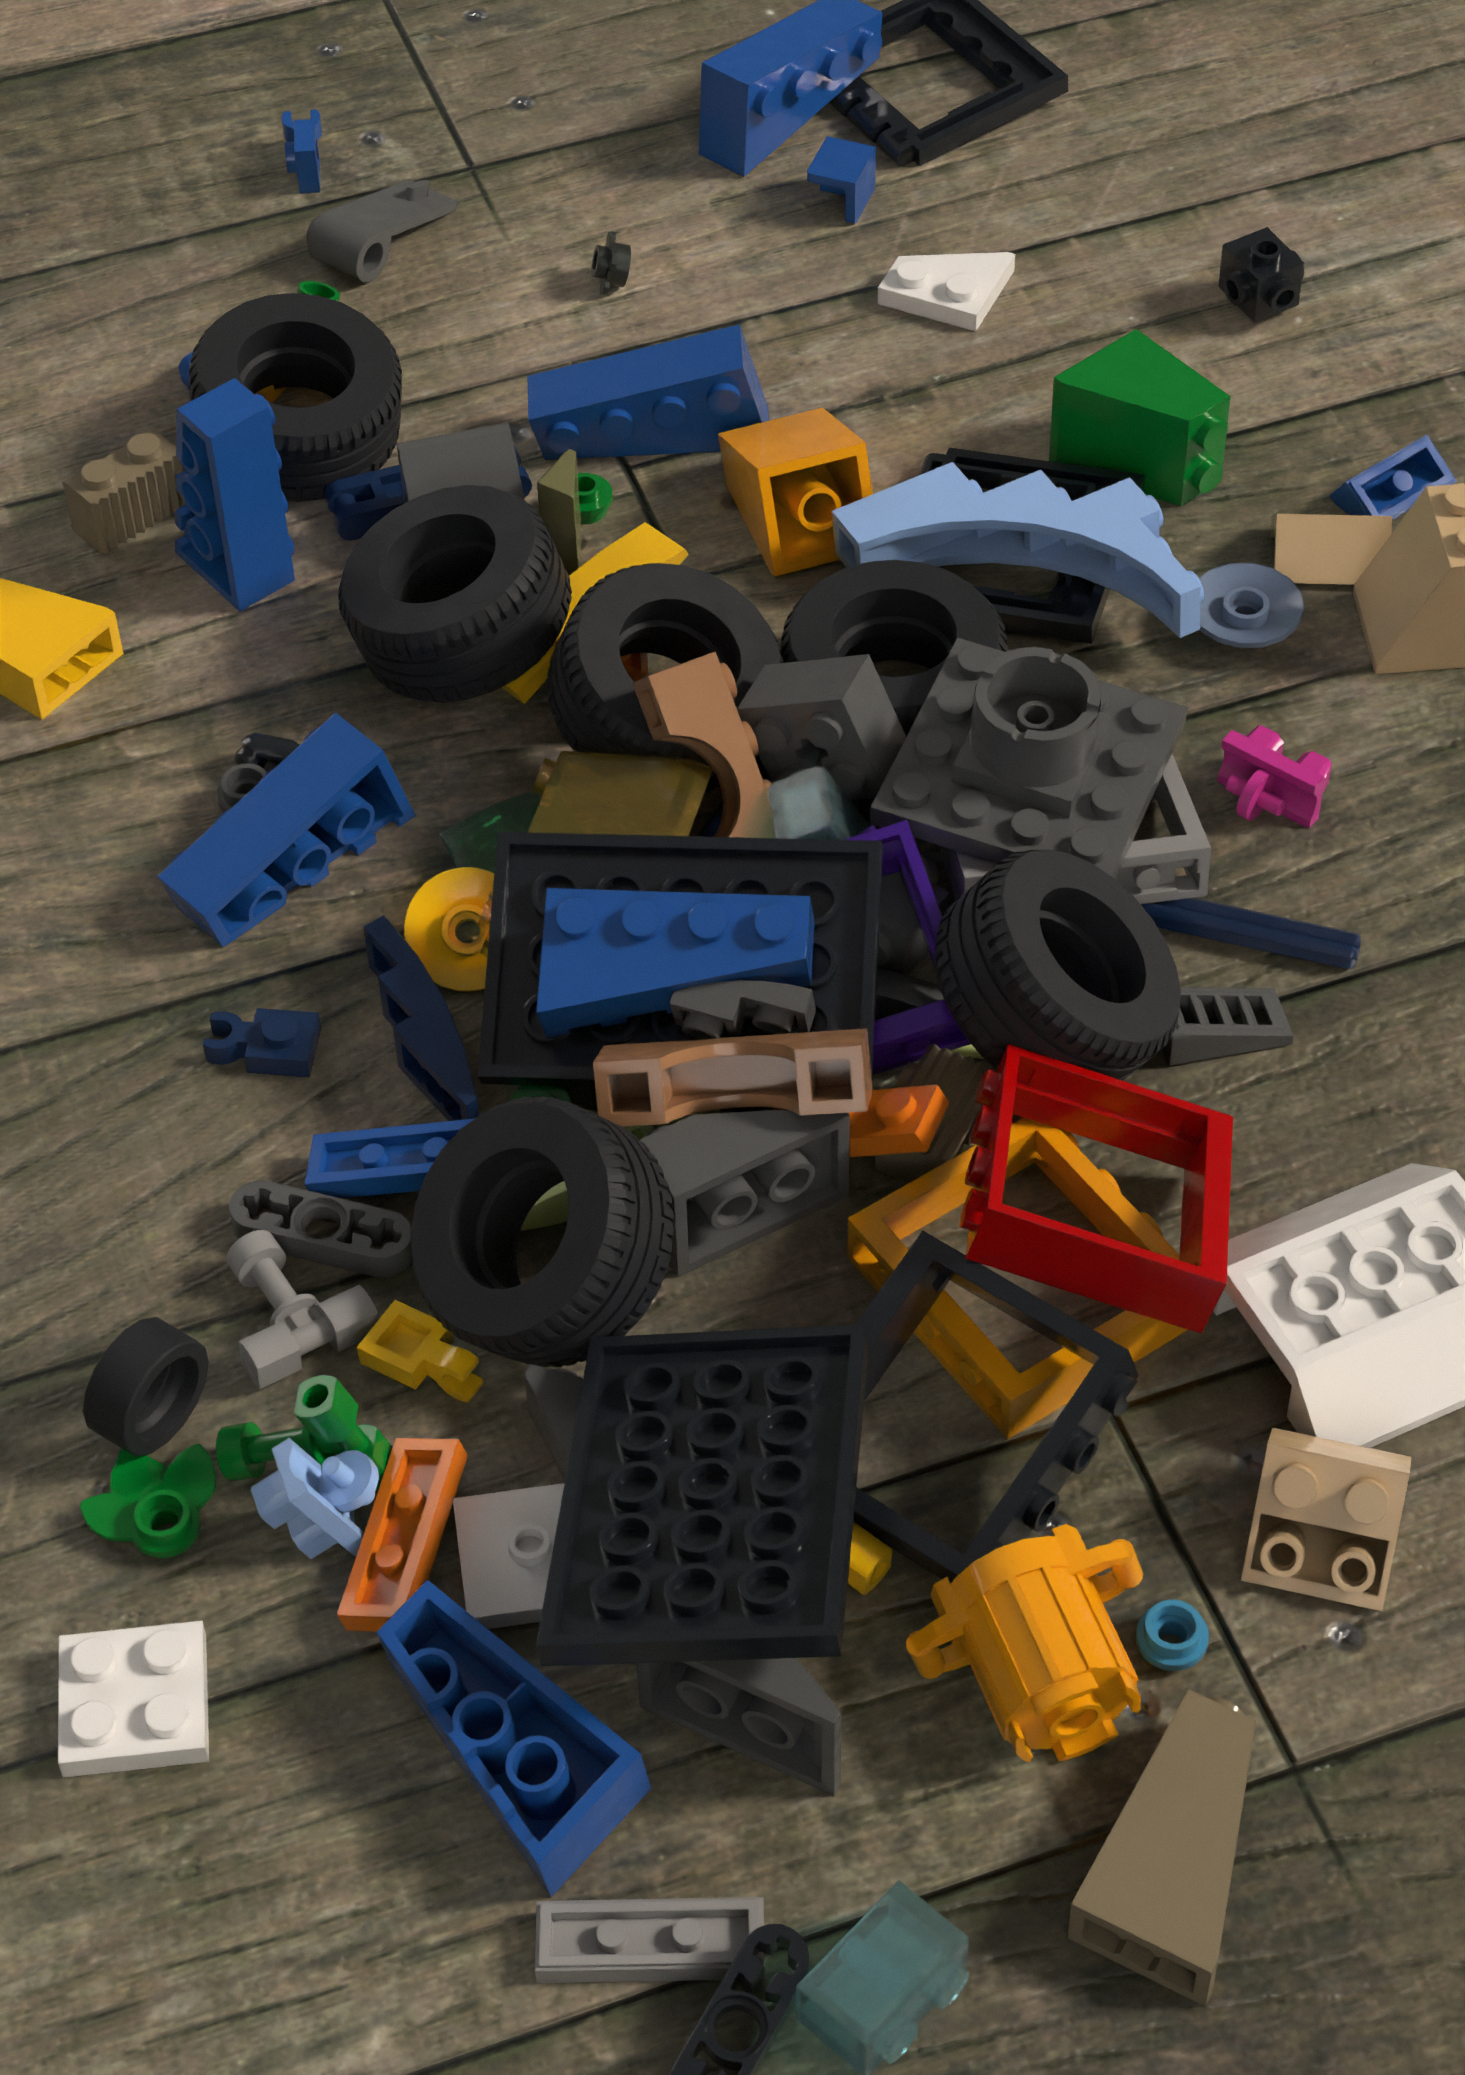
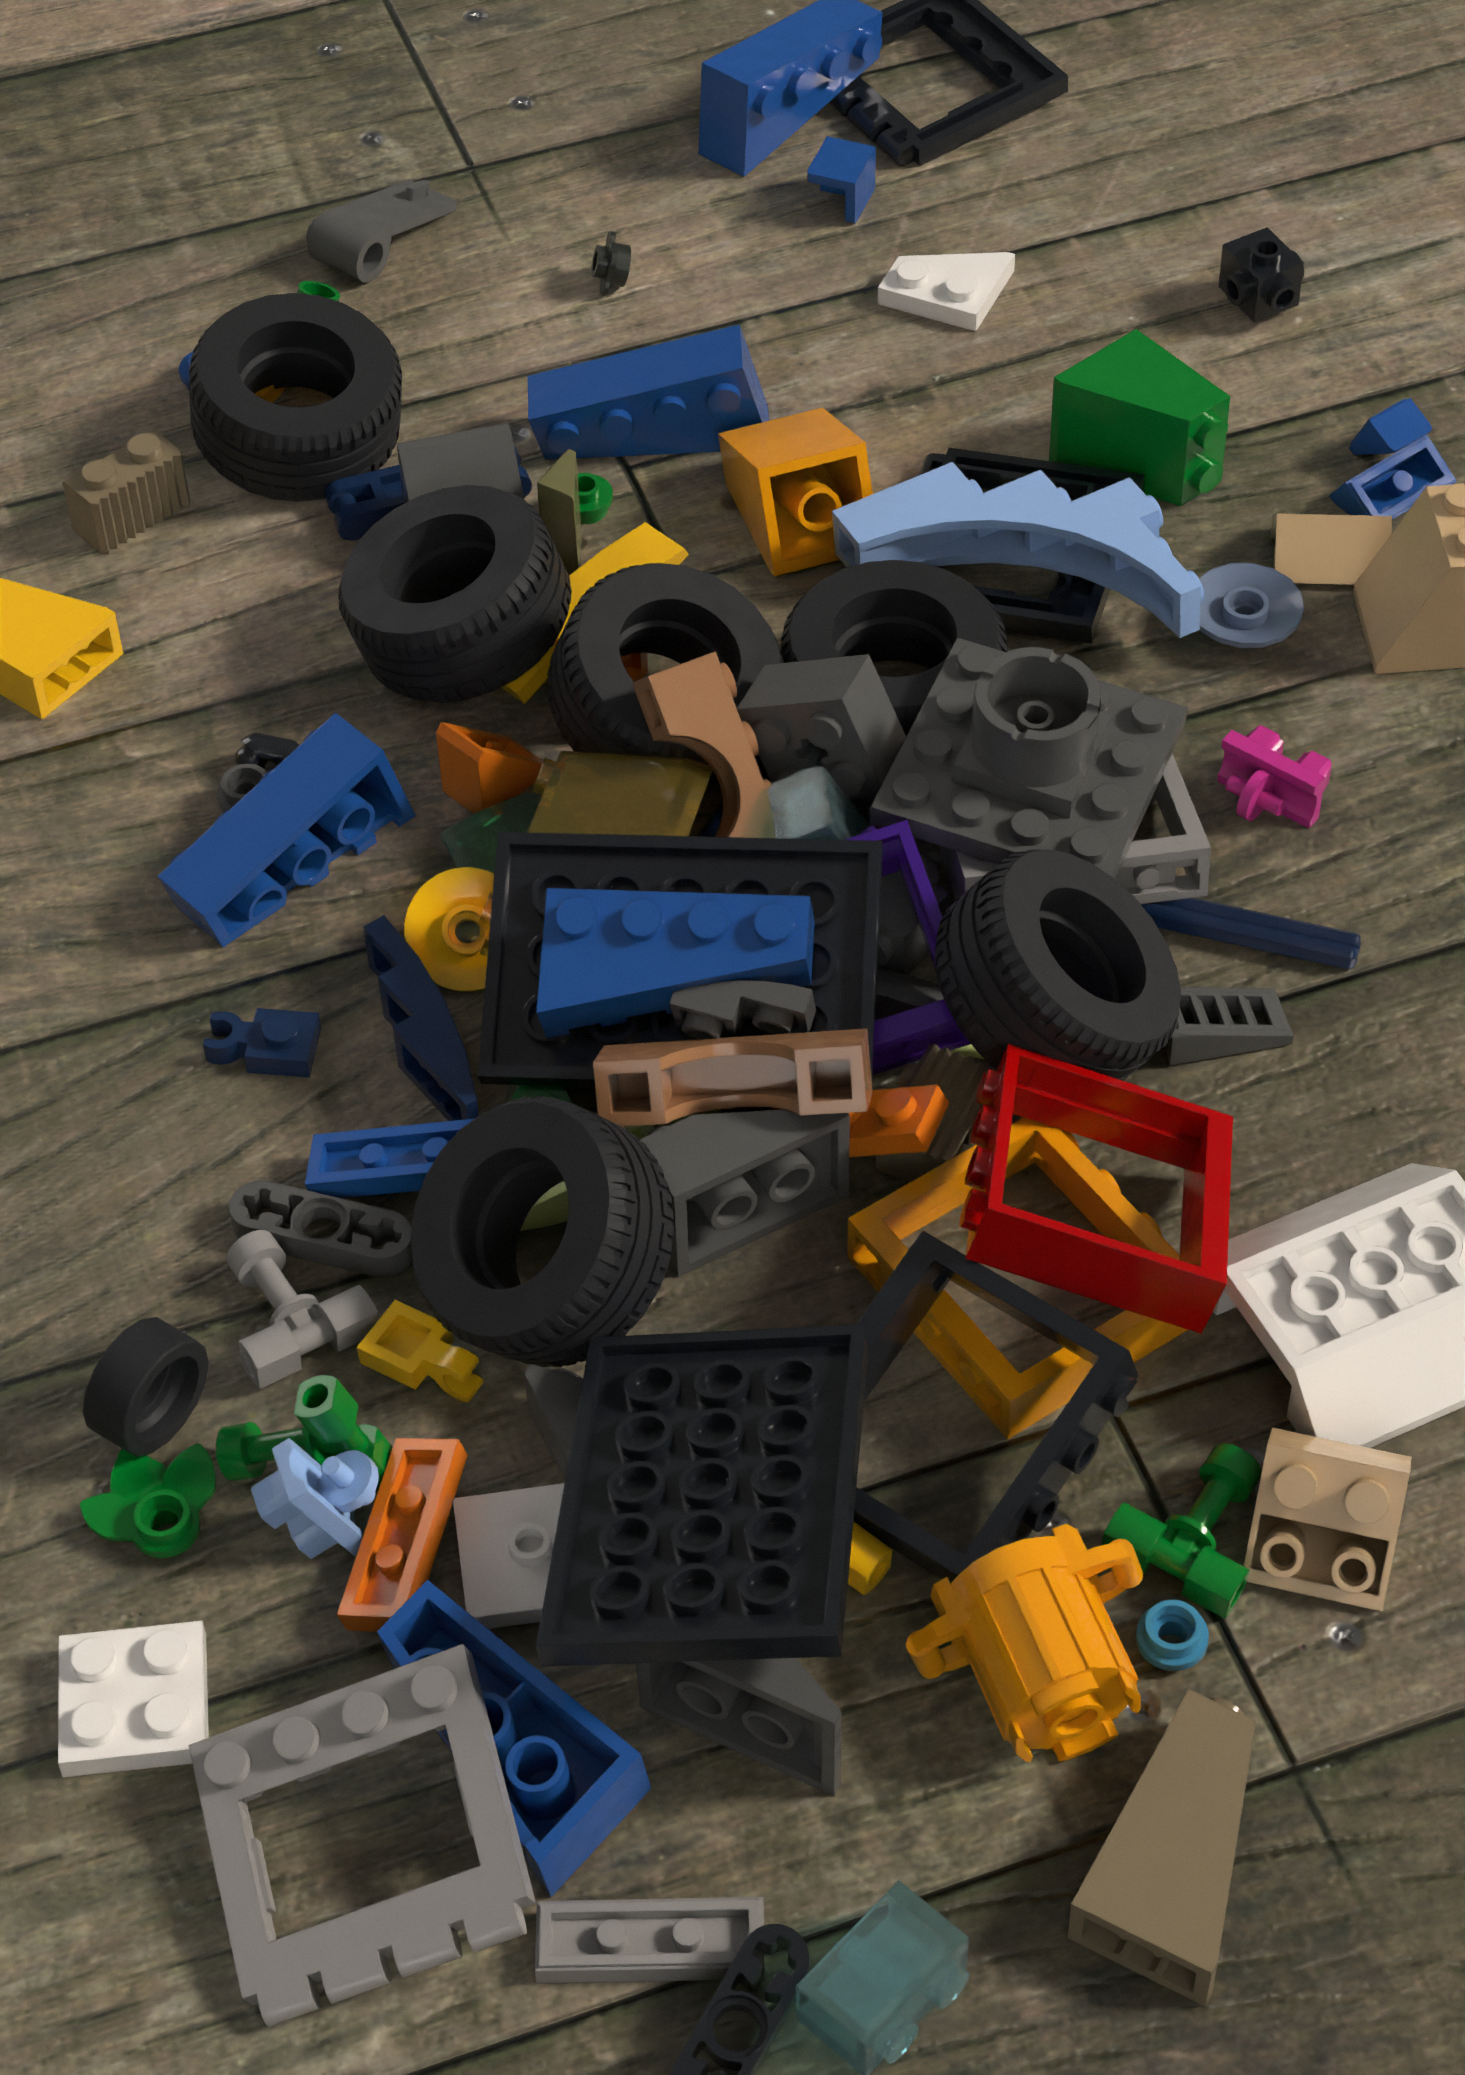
blue wedge [175,378,295,612] -> none
blue plate [281,109,322,194] -> none
none -> light grey hinge [189,1644,536,2027]
none -> orange slope [436,722,550,821]
none -> green bar [1101,1443,1262,1619]
none -> blue slope [1349,398,1432,455]

